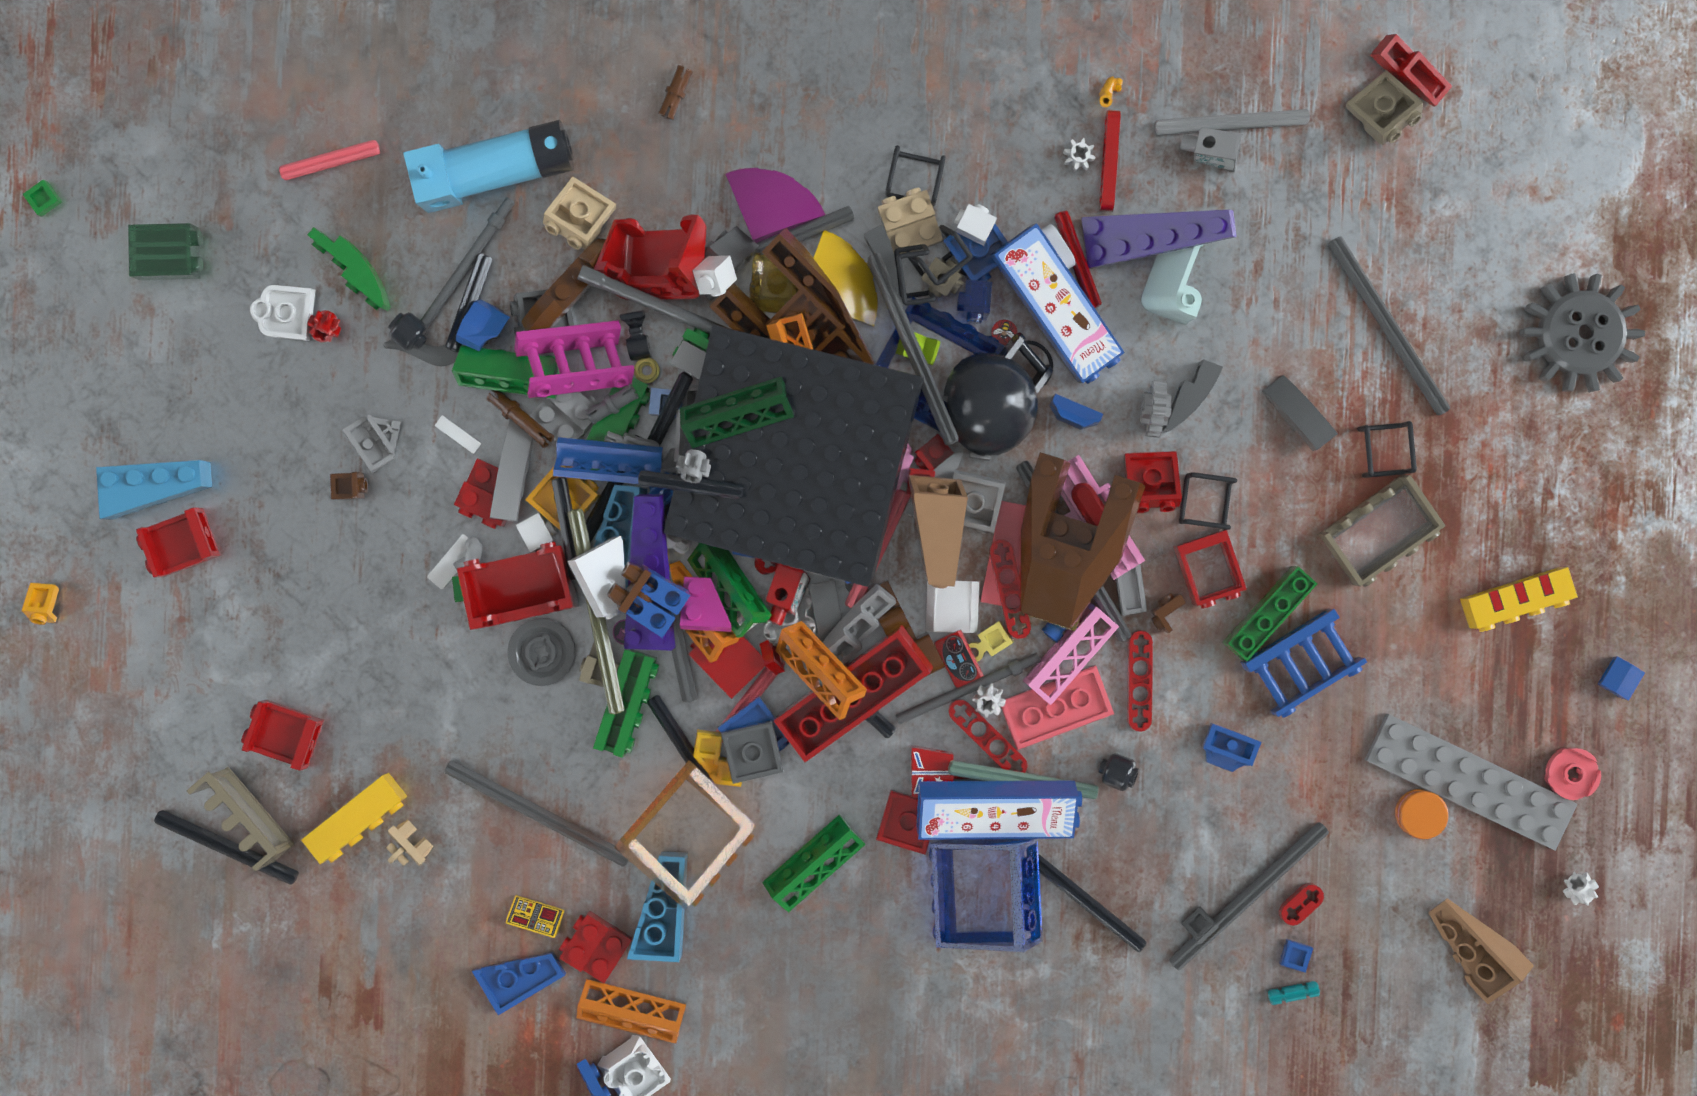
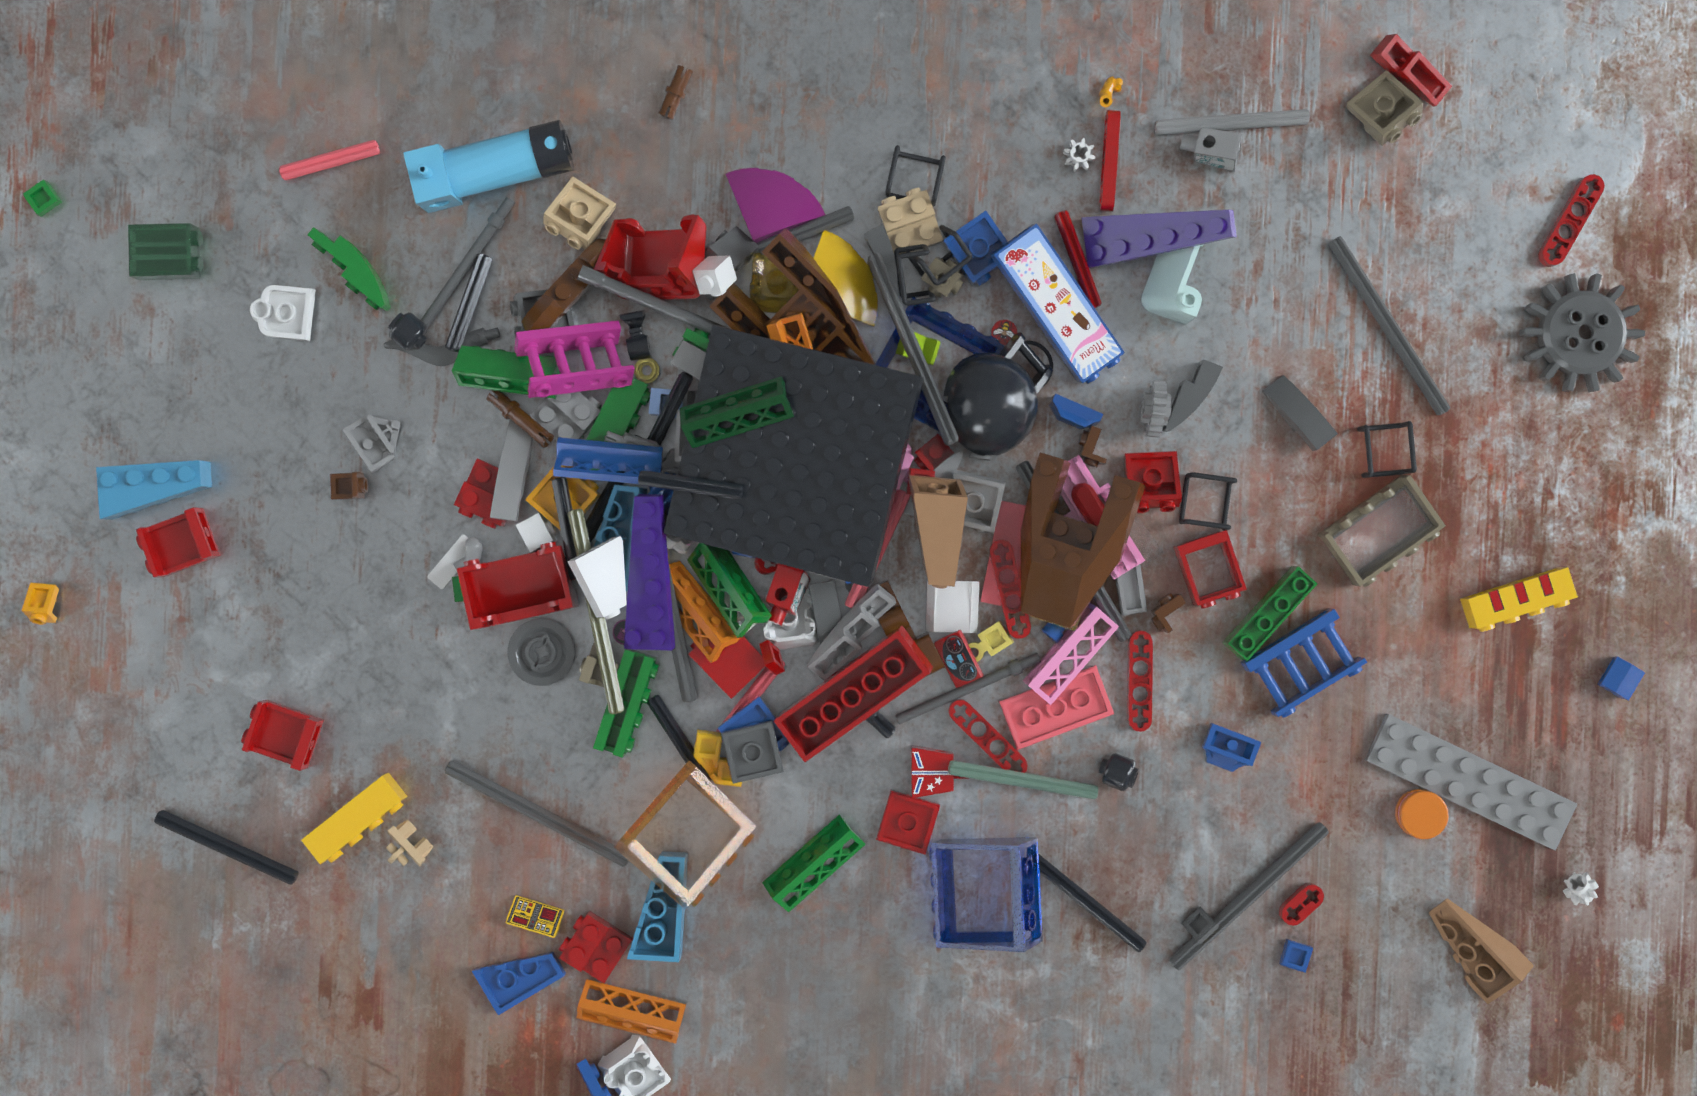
dark tan window [186,767,295,871] -> none
red gear [307,310,342,342] -> none
white sticker [435,415,481,454] -> none
blue slope [456,299,510,351] -> none
dark grey pin [586,384,639,425] -> none
blue hips [607,562,691,638] -> none
light grey gear [676,450,711,483] -> none
dark pink wing [680,577,732,632] -> none
orange fence [776,621,867,720] -> none
brick [916,780,1082,840] -> none
white brick [954,204,997,246] -> none
clear blue brick [957,280,992,324] -> none
white gear [972,683,1006,718] -> none
white beam [1041,224,1076,269] -> none
teal axle [1268,981,1320,1005] -> none
coral plate [1544,747,1601,800] -> none
none -> reddish brown bracket [1078,426,1107,468]
none -> red beam [1538,174,1605,267]

